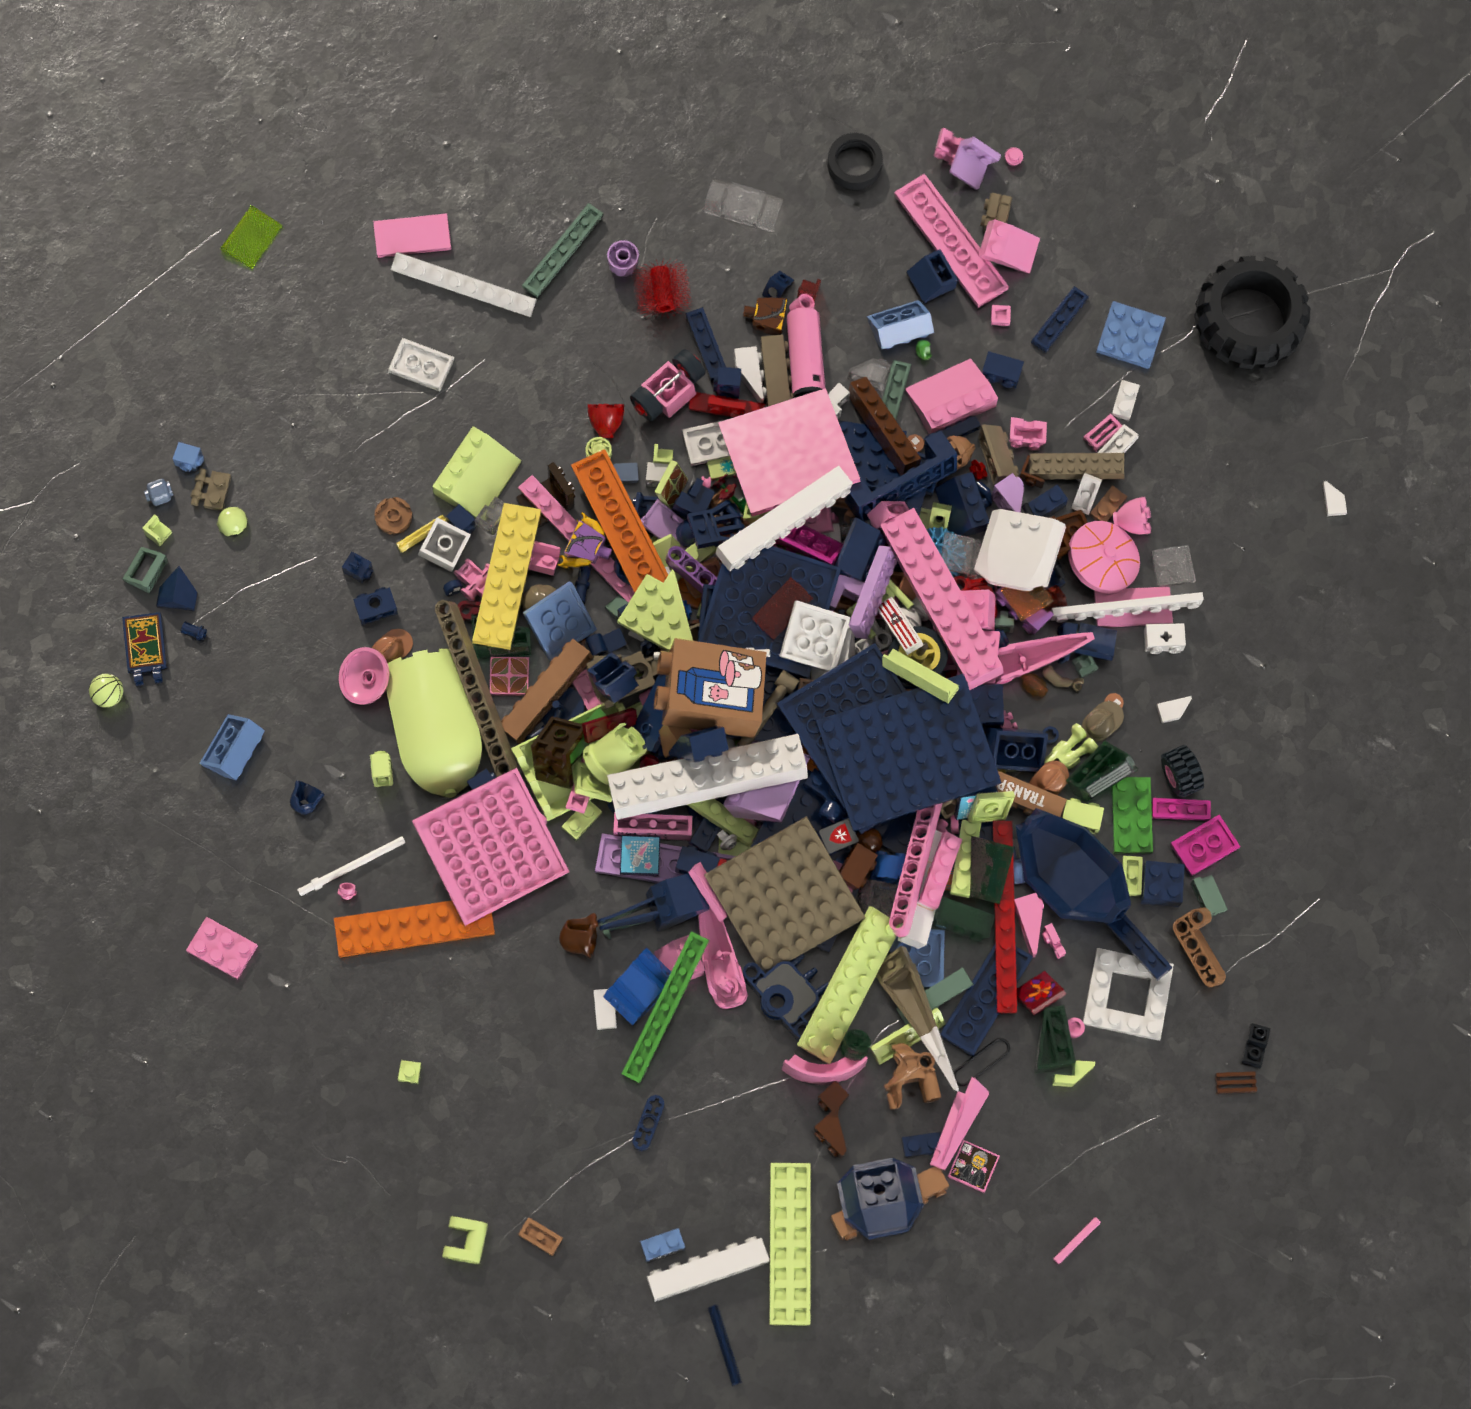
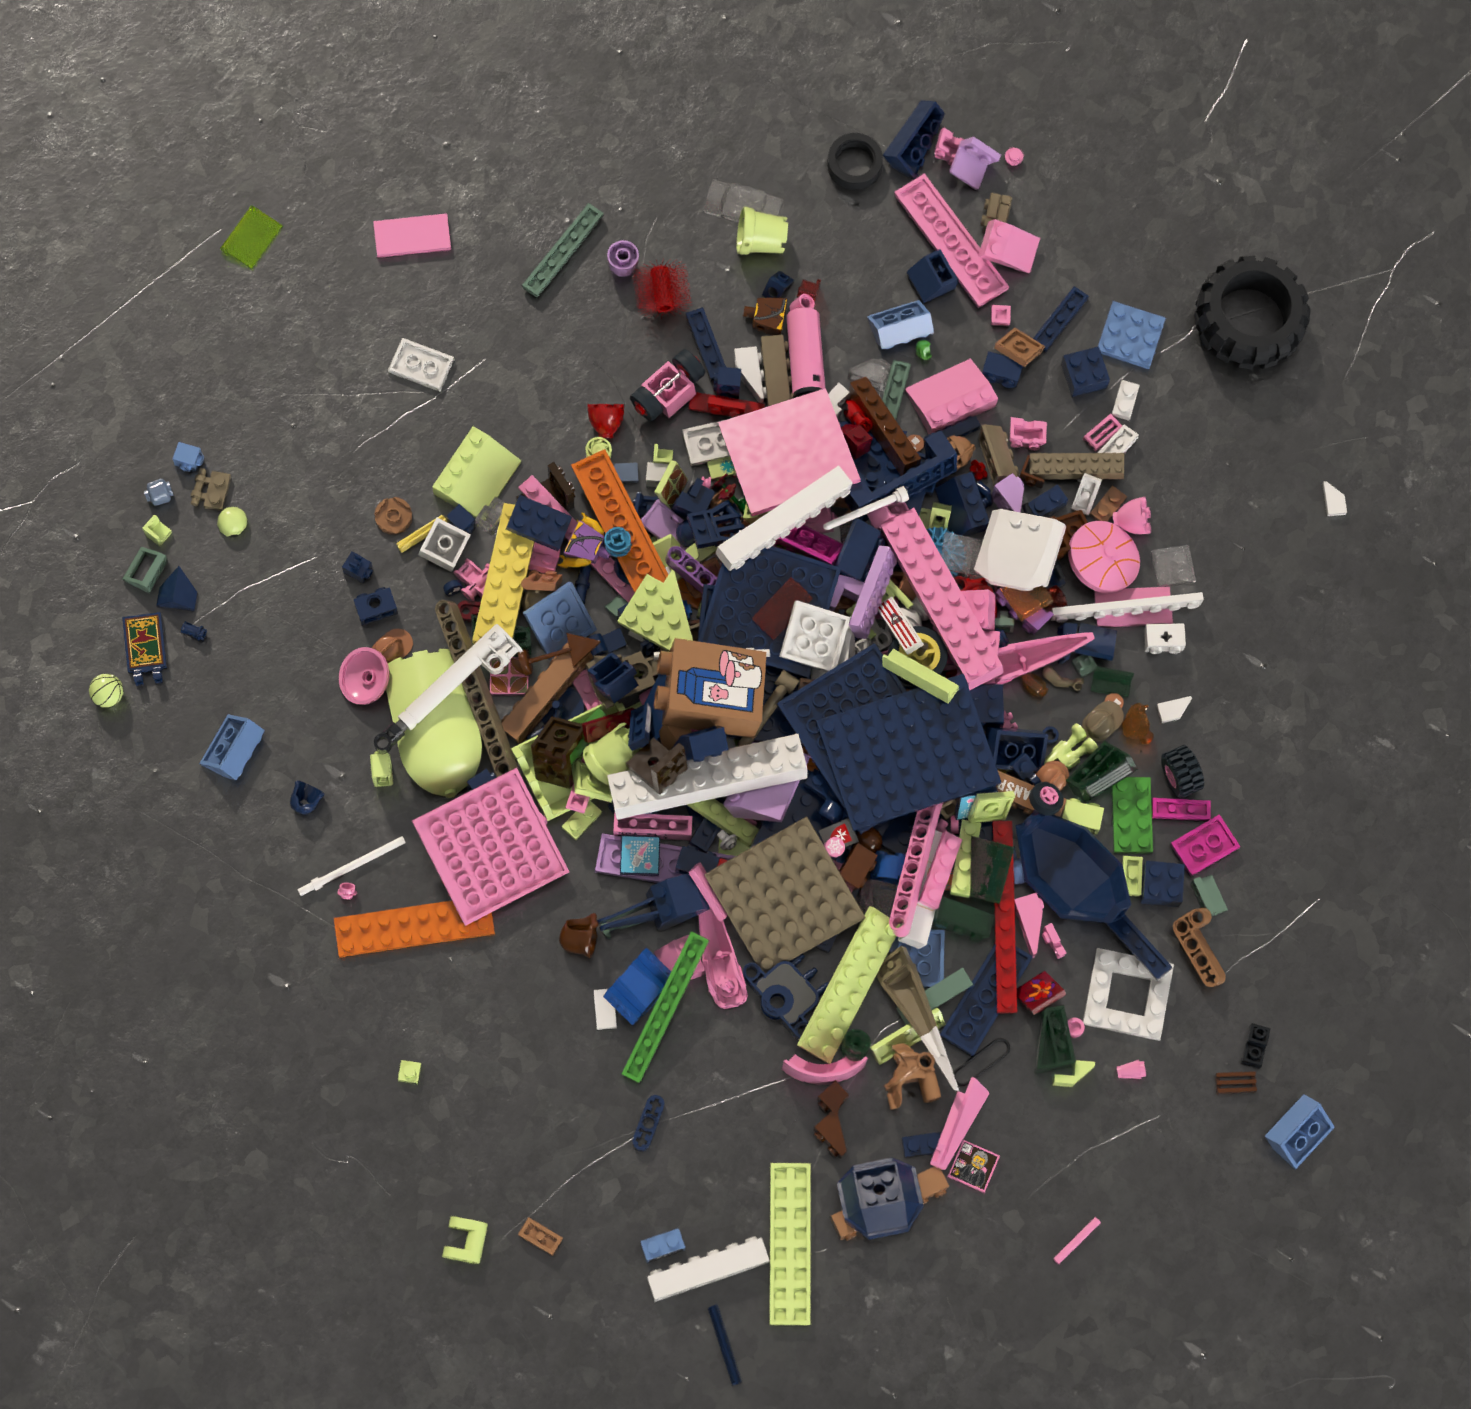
bright pink plate [186,917,258,980] -> none
white plate [391,252,537,317] -> none
none -> white piece [374,624,523,754]
none -> dark blue plate [505,495,572,551]
none -> reddish brown piece [518,633,601,676]
none -> nougat plate [521,570,562,591]
none -> dark azure wheel [604,527,631,557]
none -> dark brown bracket [626,738,688,795]
none -> dark blue plate [628,703,651,751]
none -> yellowish green piece [737,207,788,255]
none -> white piece [823,486,909,530]
none -> bright pink tile [824,837,845,858]
none -> dark red slope [841,424,872,460]
none -> red piece [843,399,873,432]
none -> dark blue wedge [883,100,945,180]
none -> medium nougat tile [994,328,1045,367]
none -> dark blue plate [1009,753,1042,786]
none -> black wheel [1029,782,1064,816]
none -> dark blue brick [1061,346,1110,397]
none -> clear green panel [1091,666,1134,697]
none -> bright pink cone [1117,1060,1146,1079]
none -> clear orange hair [1122,703,1154,745]
none -> medium blue slope [1265,1094,1335,1169]

